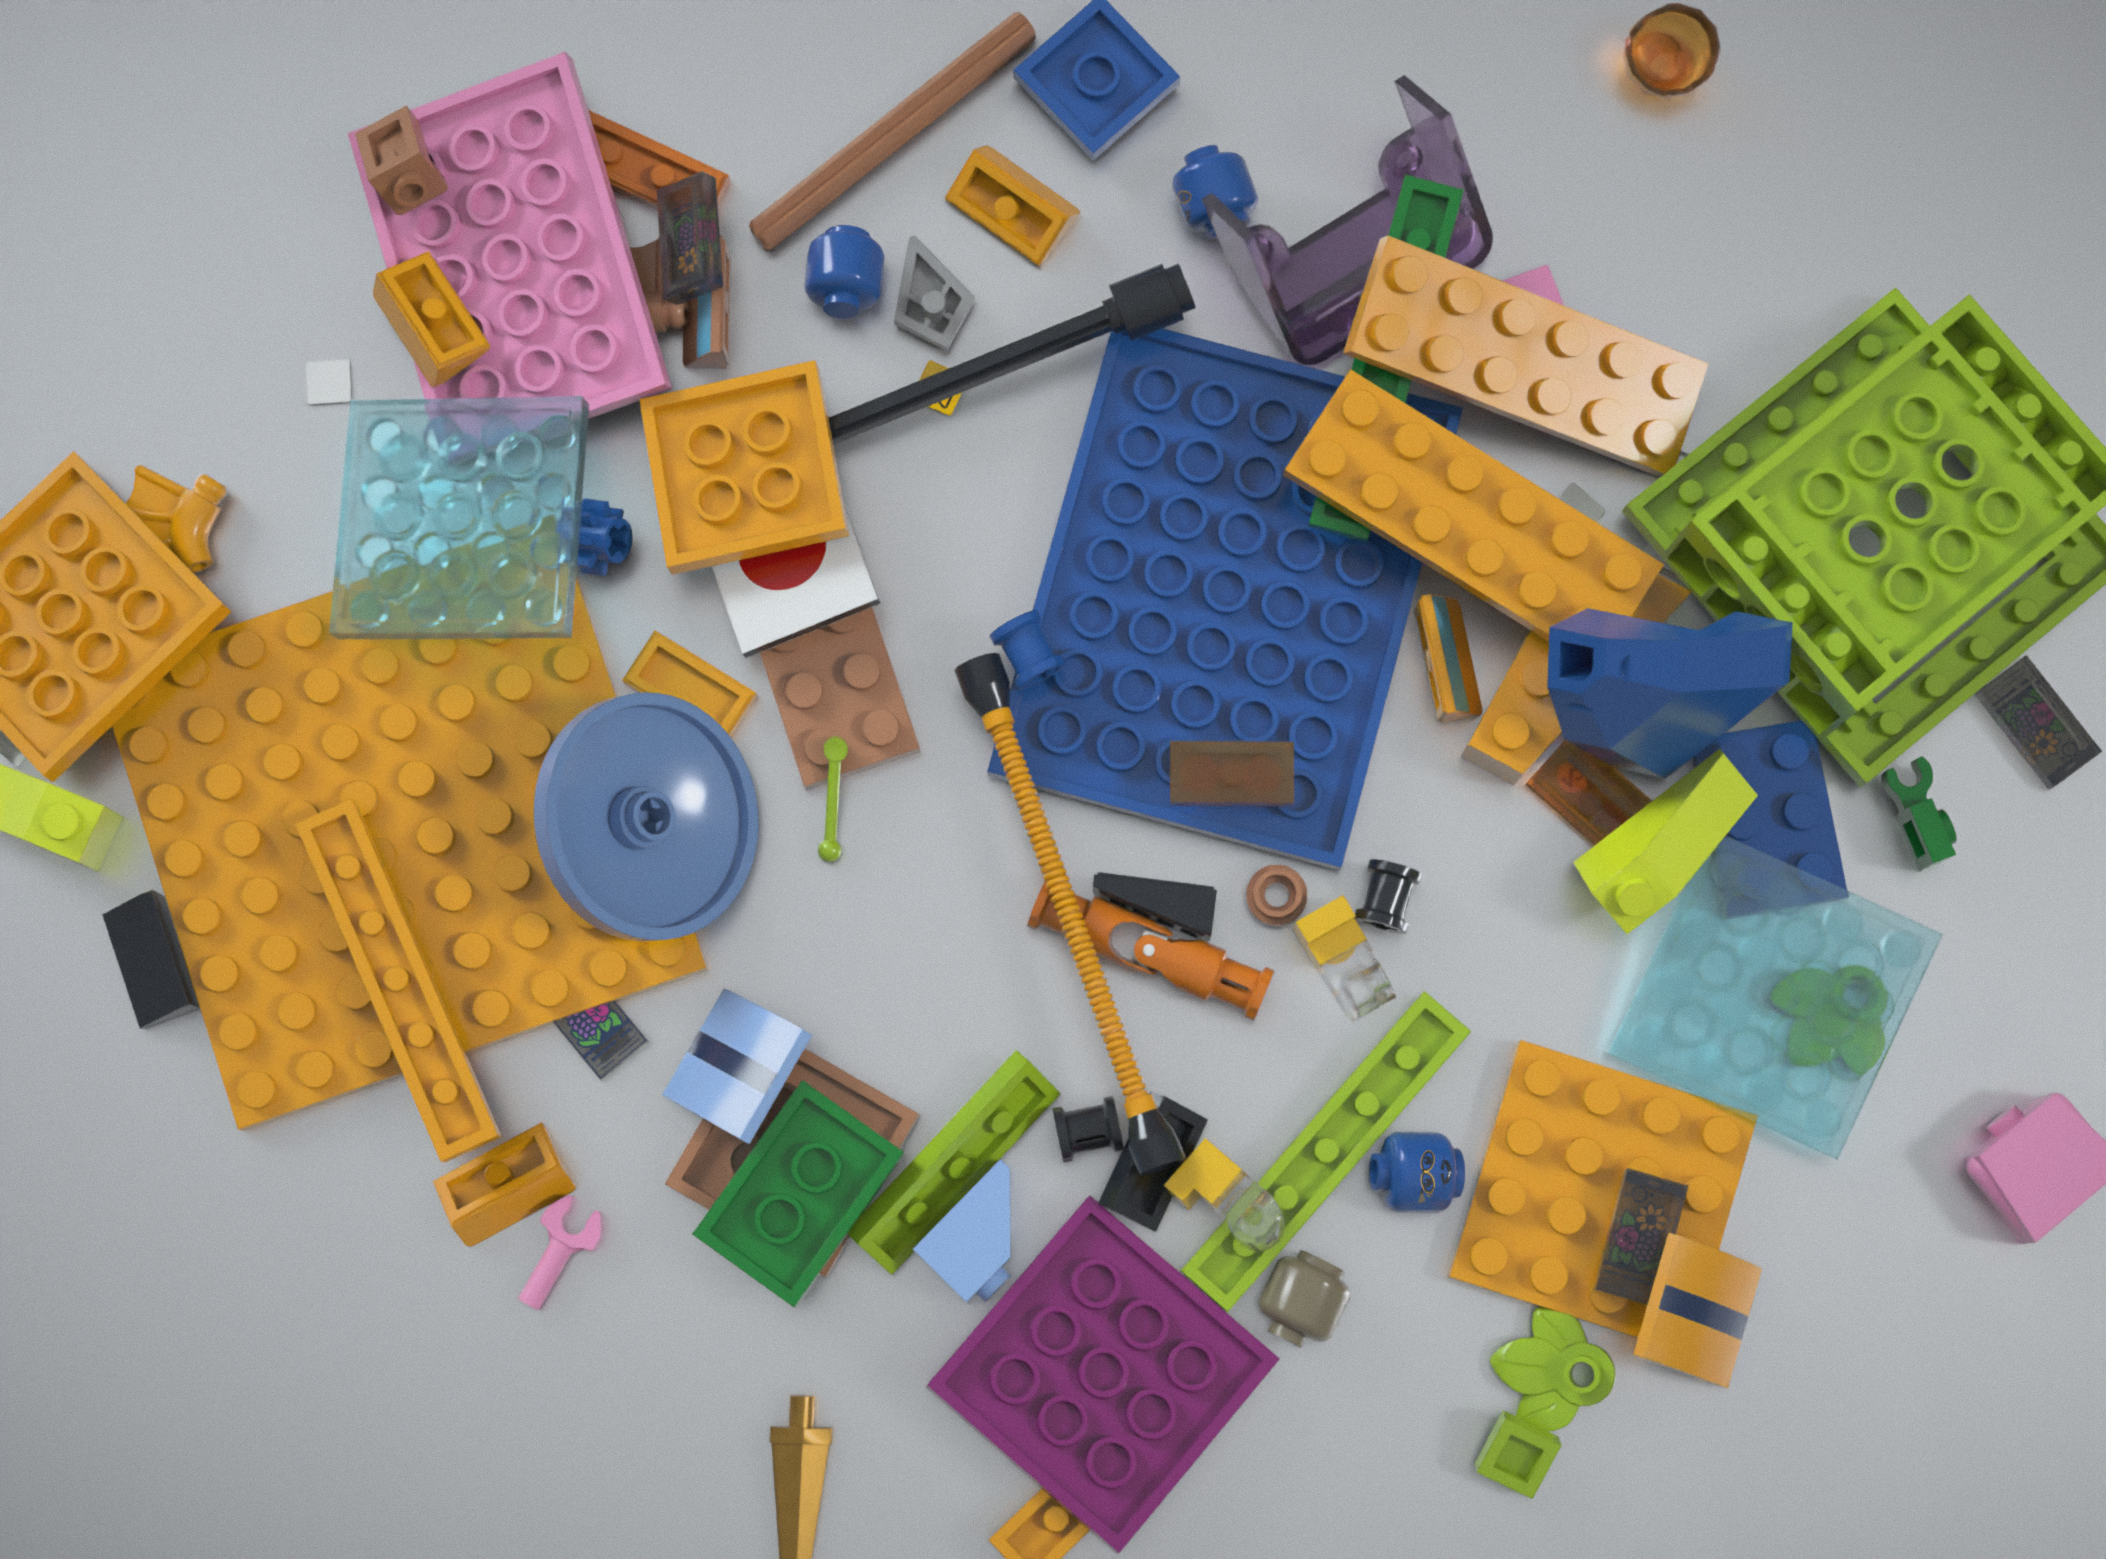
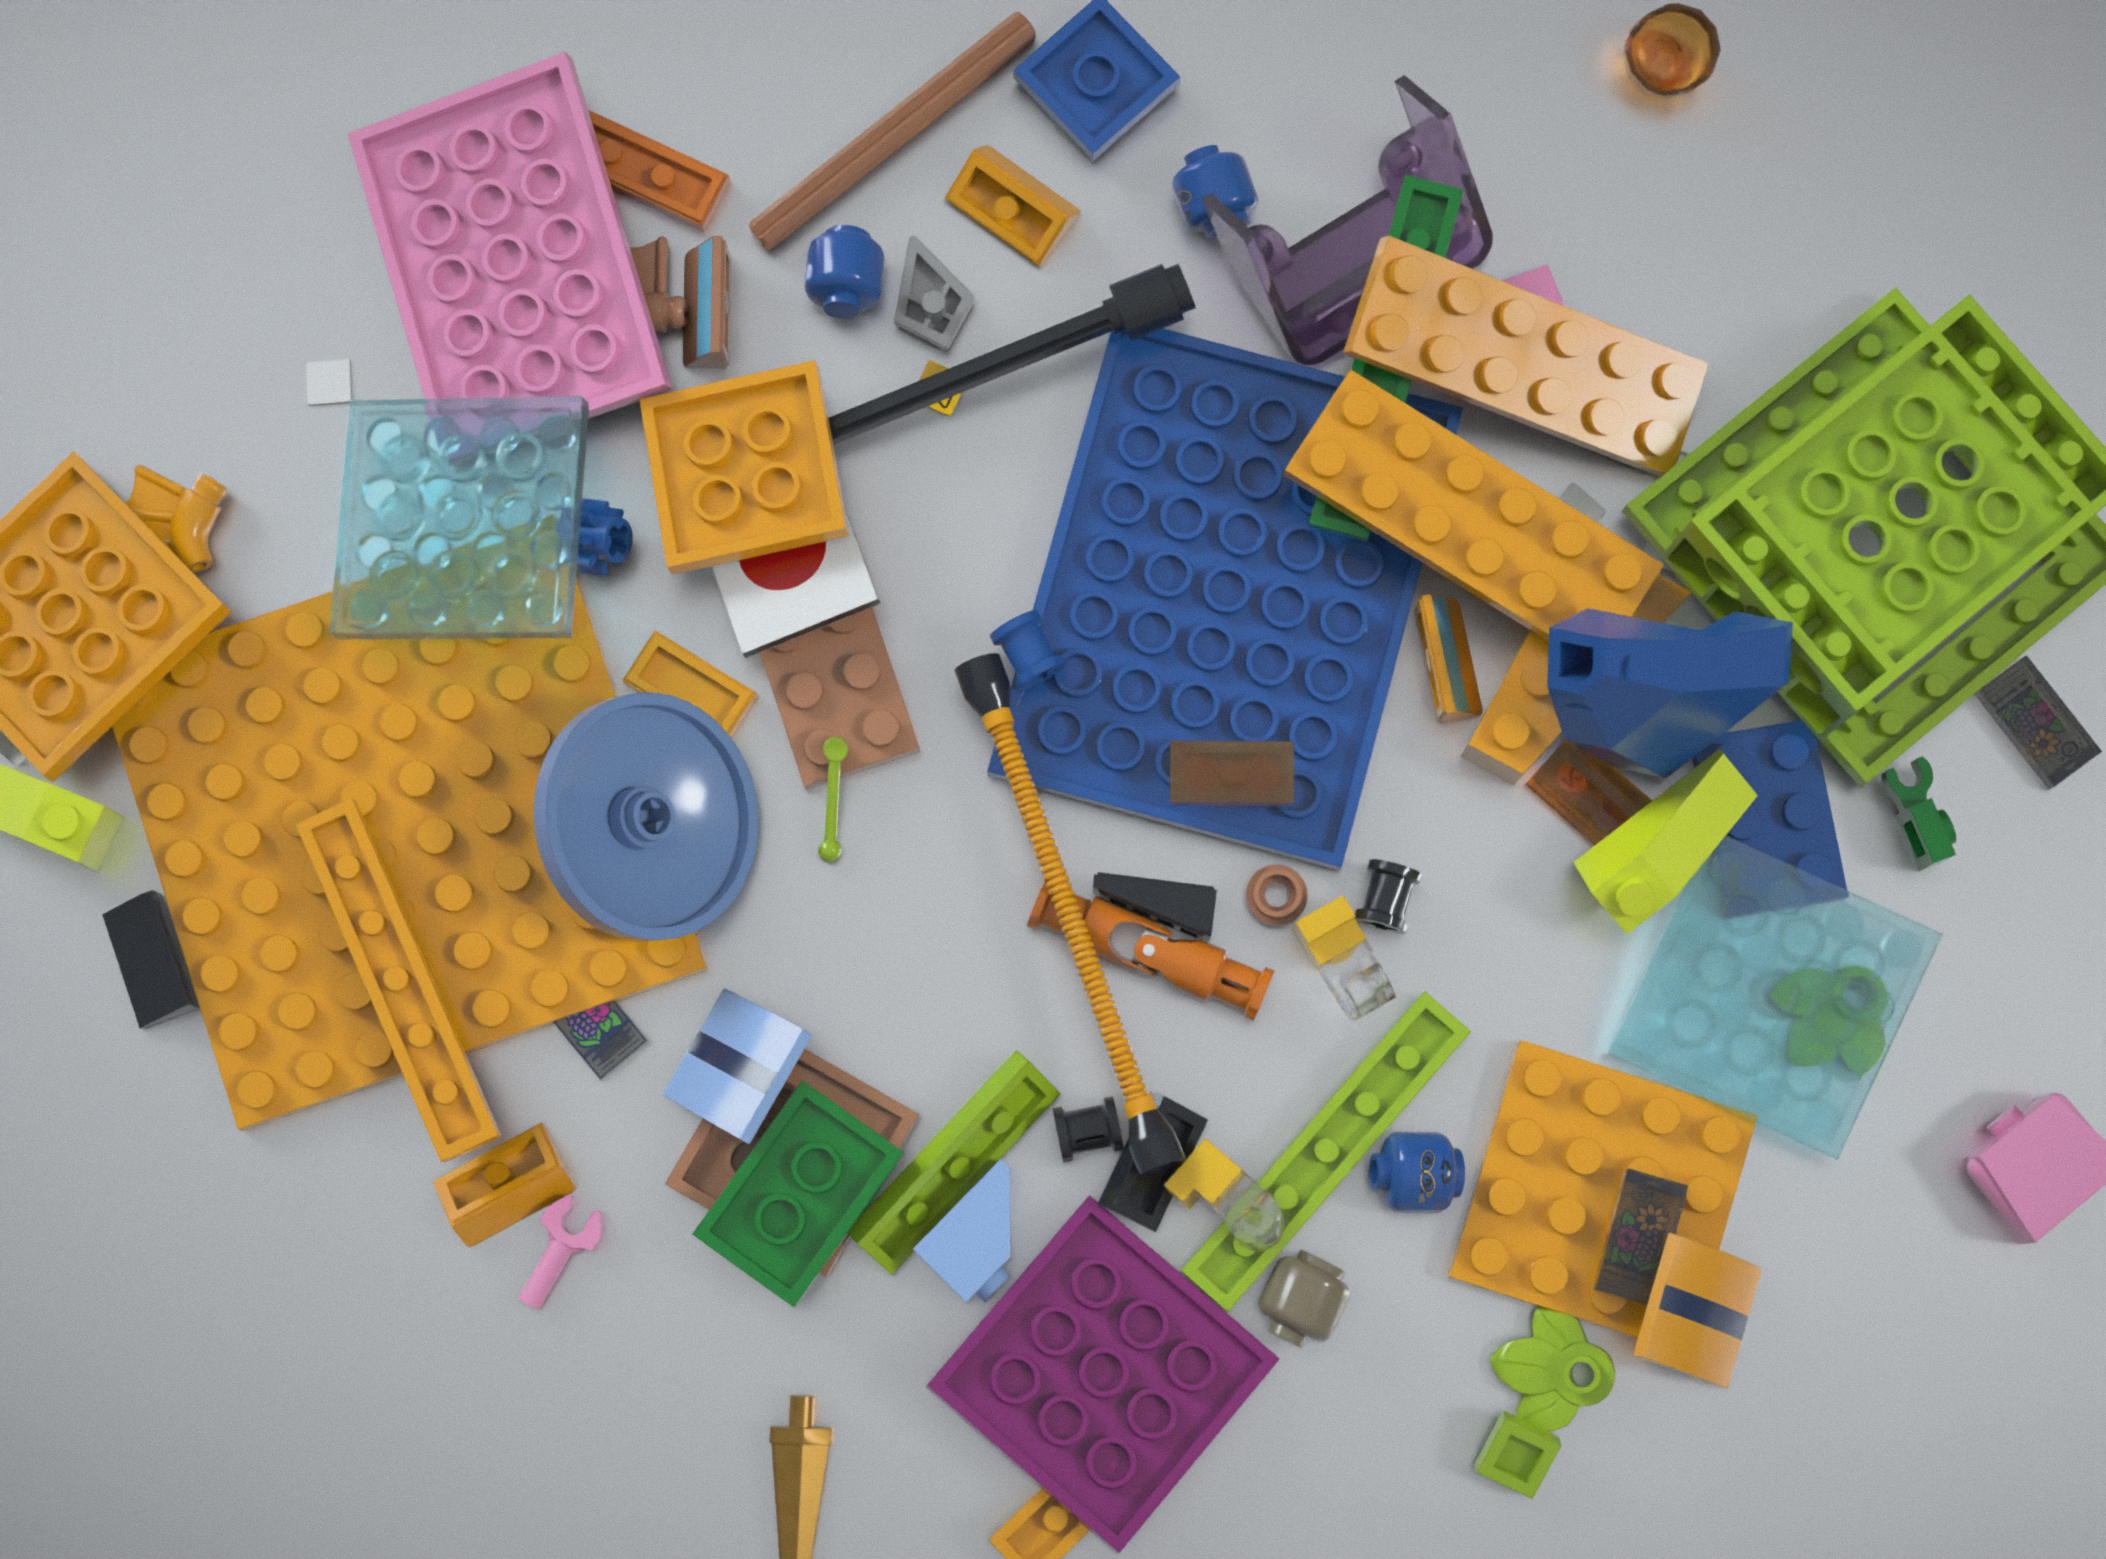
nougat bracket [355,105,448,215] -> none
light orange slope [373,251,490,388] -> none
clear smoke tile [656,171,723,305] -> none

